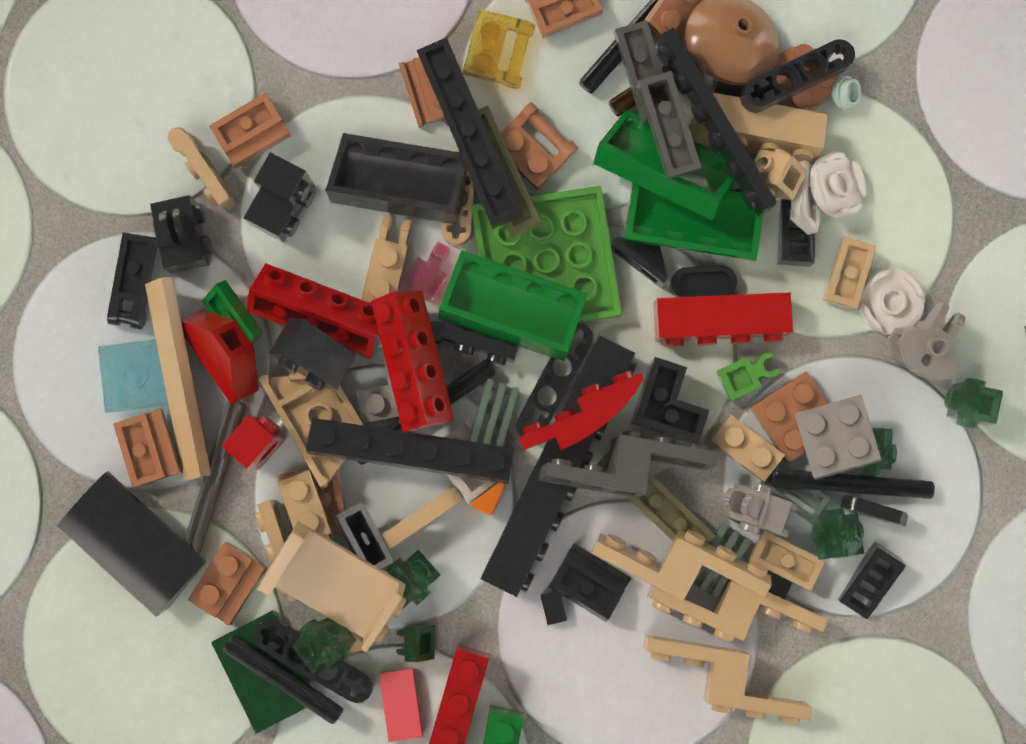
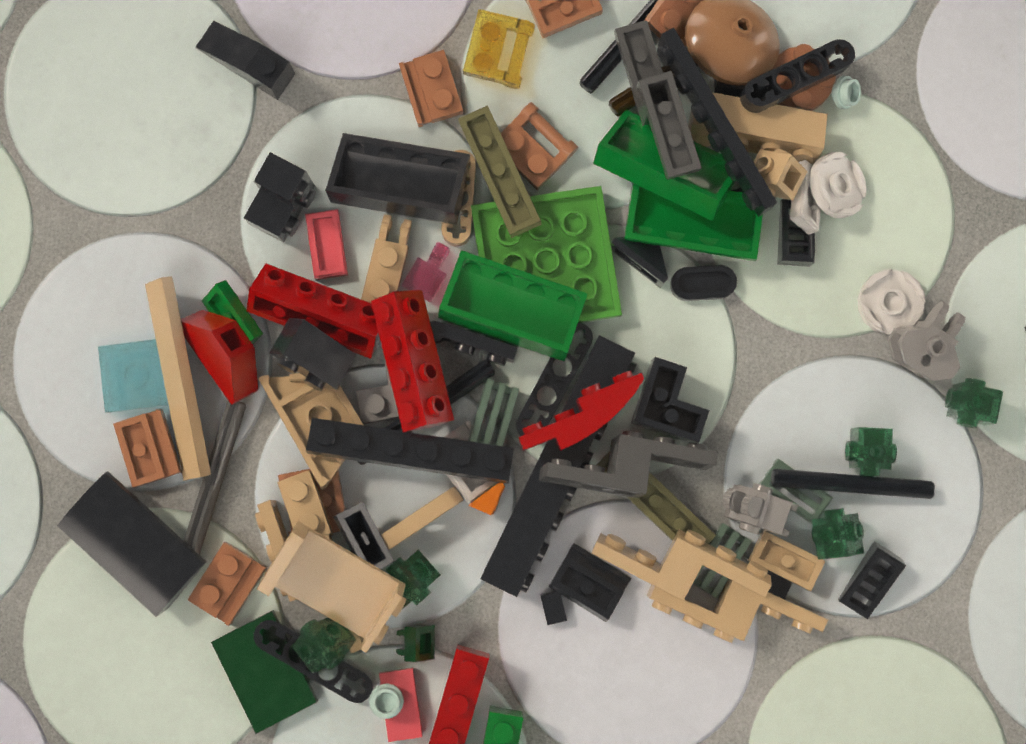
black plate [107,232,157,330] -> none
black brick [150,195,212,274] -> none
tan hinge [167,127,238,210] -> none
nougat plate [209,92,292,169] -> none
red brick [221,415,285,470] -> none
black axle [223,636,343,724] -> none
black plate [416,37,524,229] -> none
tan bracket [643,635,812,724] -> none
red brick [653,292,793,347] -> none
tan plate [711,415,785,483] -> none
bright green plate [716,352,781,401] -> none
nougat plate [750,371,828,463] -> none
light grey plate [795,394,882,480] -> none
tan plate [823,236,876,310] -> none
black tile [840,495,909,527] -> none
none -> black slope [196,20,295,100]
none -> coral tile [305,209,348,280]
none -> light aqua plate [369,683,404,719]

